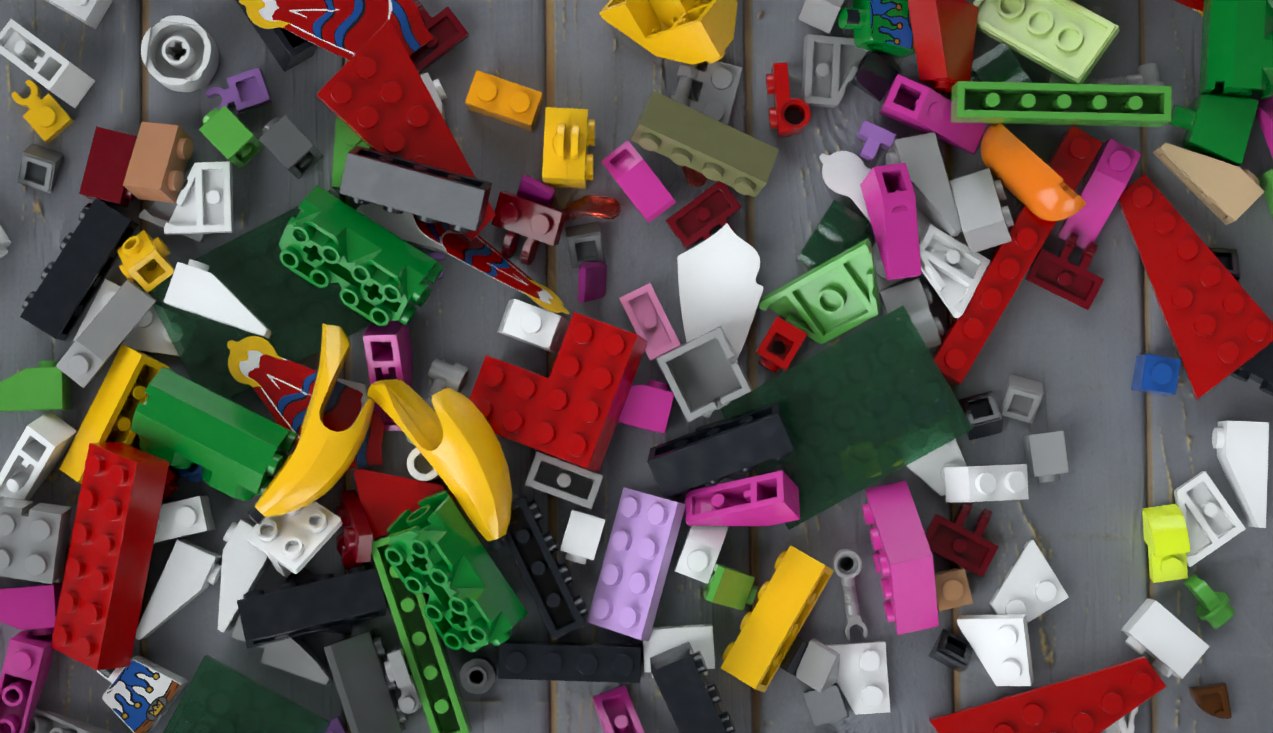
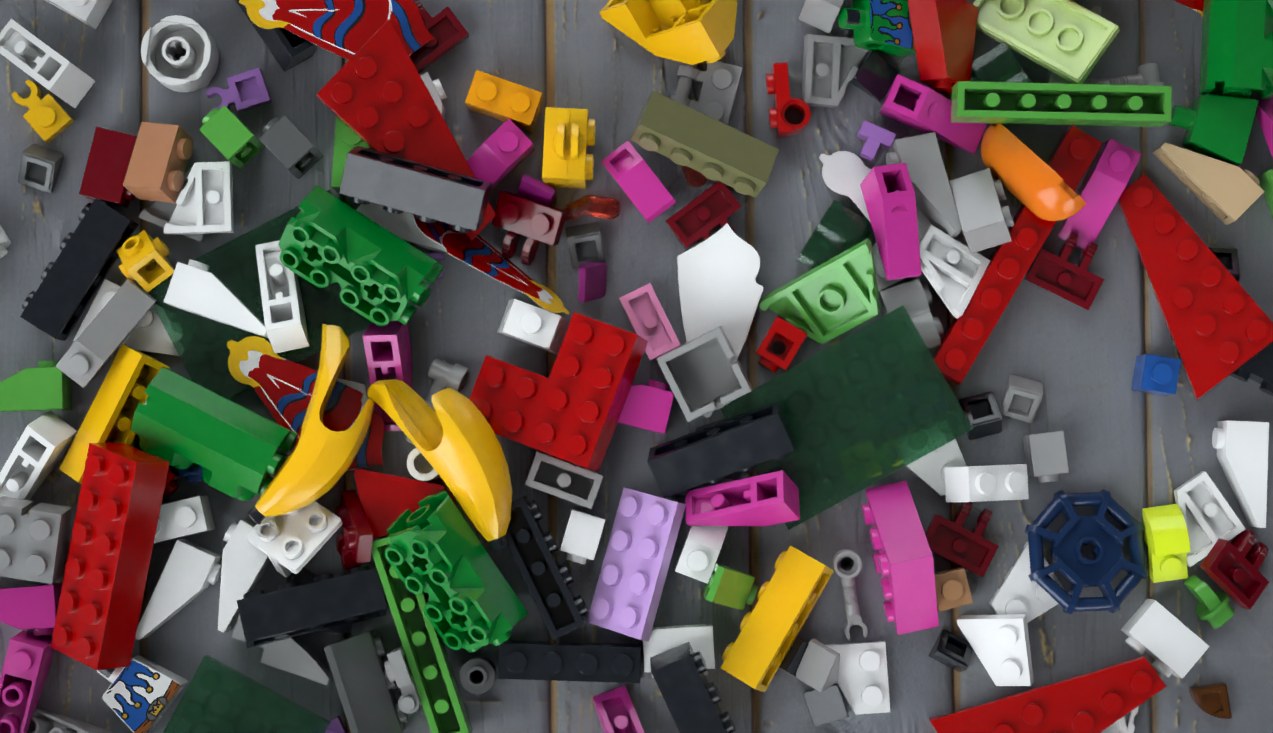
none -> white slope [255,240,309,354]
none -> dark pink slope [467,119,535,192]
none -> dark blue plate [1025,489,1149,615]
none -> dark red hinge [1200,529,1269,610]

